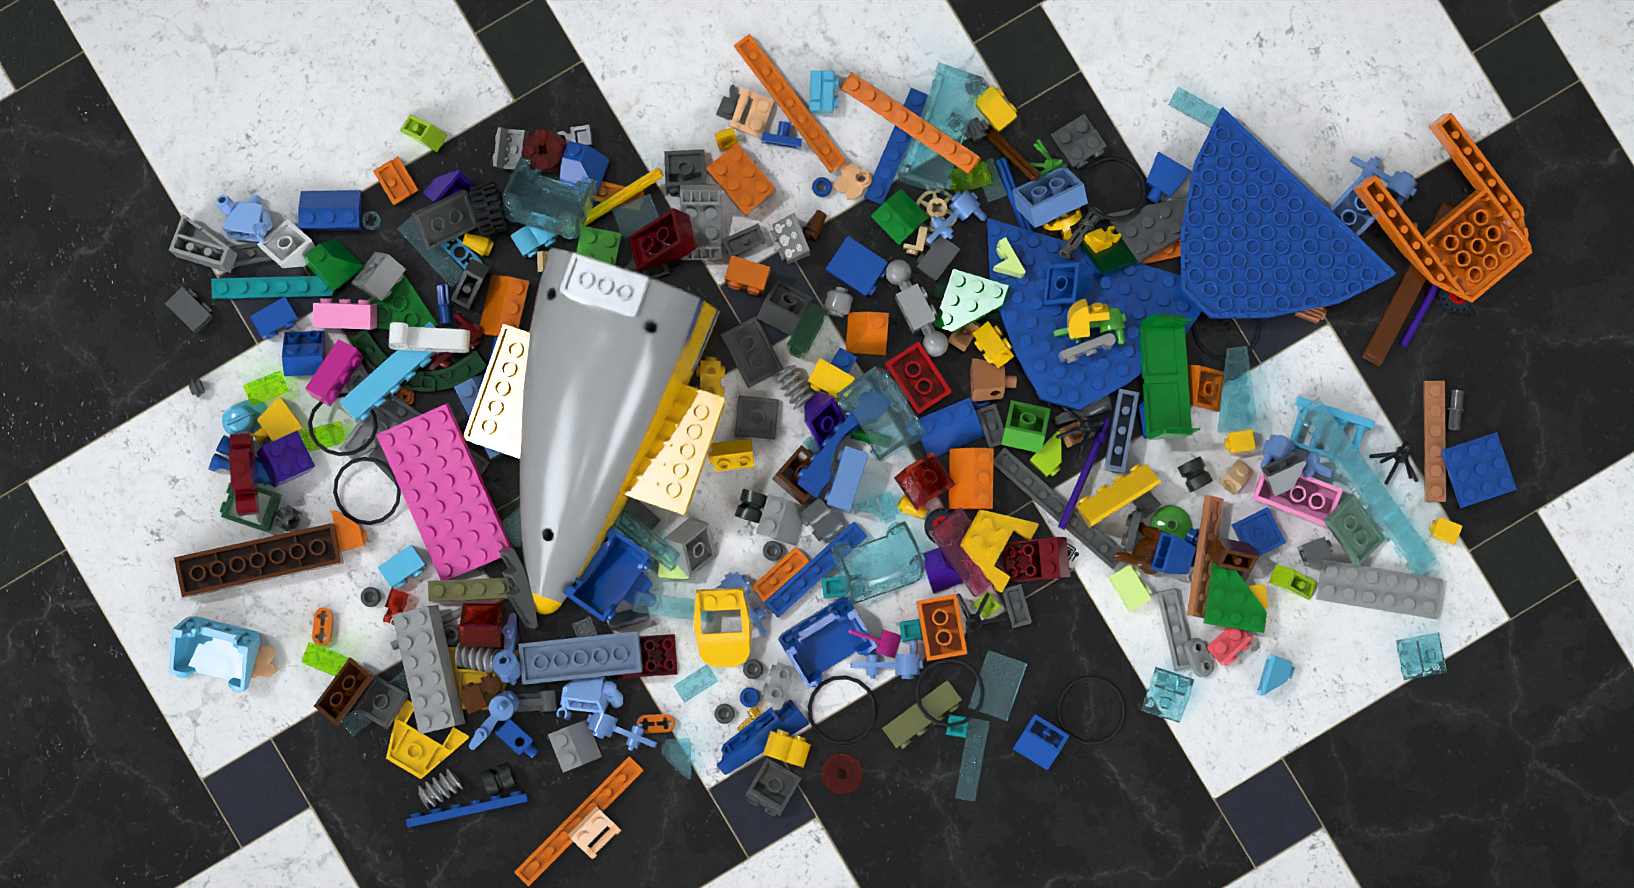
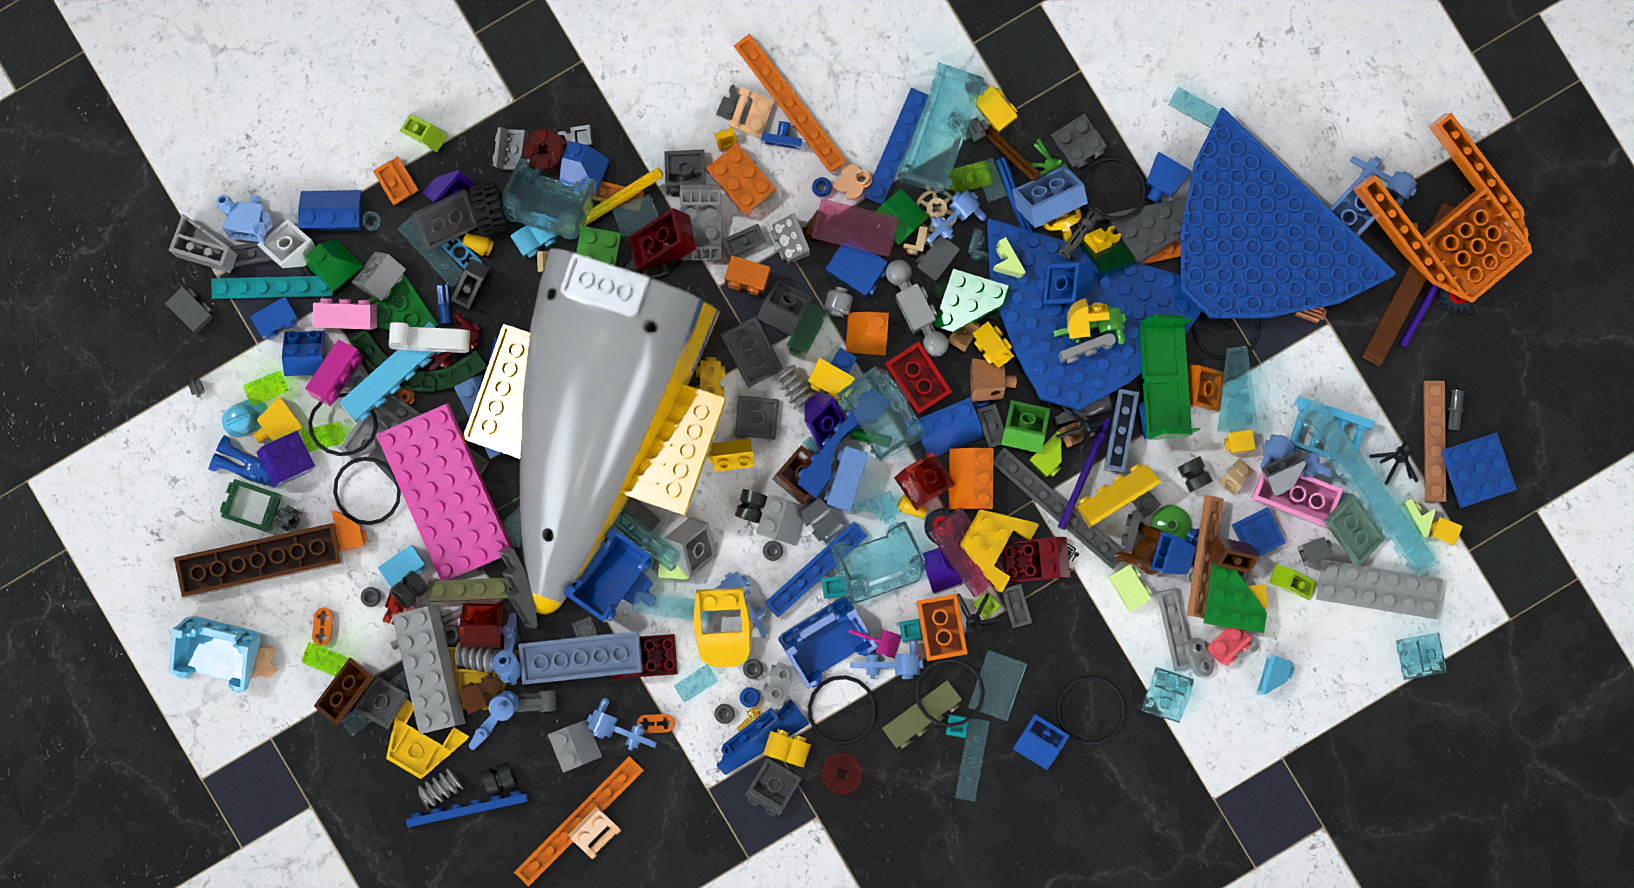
dark red brick [228,432,260,516] -> none
orange slope [480,275,531,338] -> none
blue torso [494,717,539,759] -> none
light blue torso [556,676,623,720] -> none
dark grey slope [609,605,650,630] -> none
clear light blue slope [661,738,692,779] -> none
orange plate [751,547,810,602] -> none
medium azure brick [809,70,838,114] -> none
orange plate [840,72,981,175] -> none
none -> pearl dark grey wheel [390,571,429,609]
none -> clear pink plate [811,198,900,257]
none -> clear light blue bracket [967,228,988,261]
none -> yellowish green slope [1402,498,1436,539]

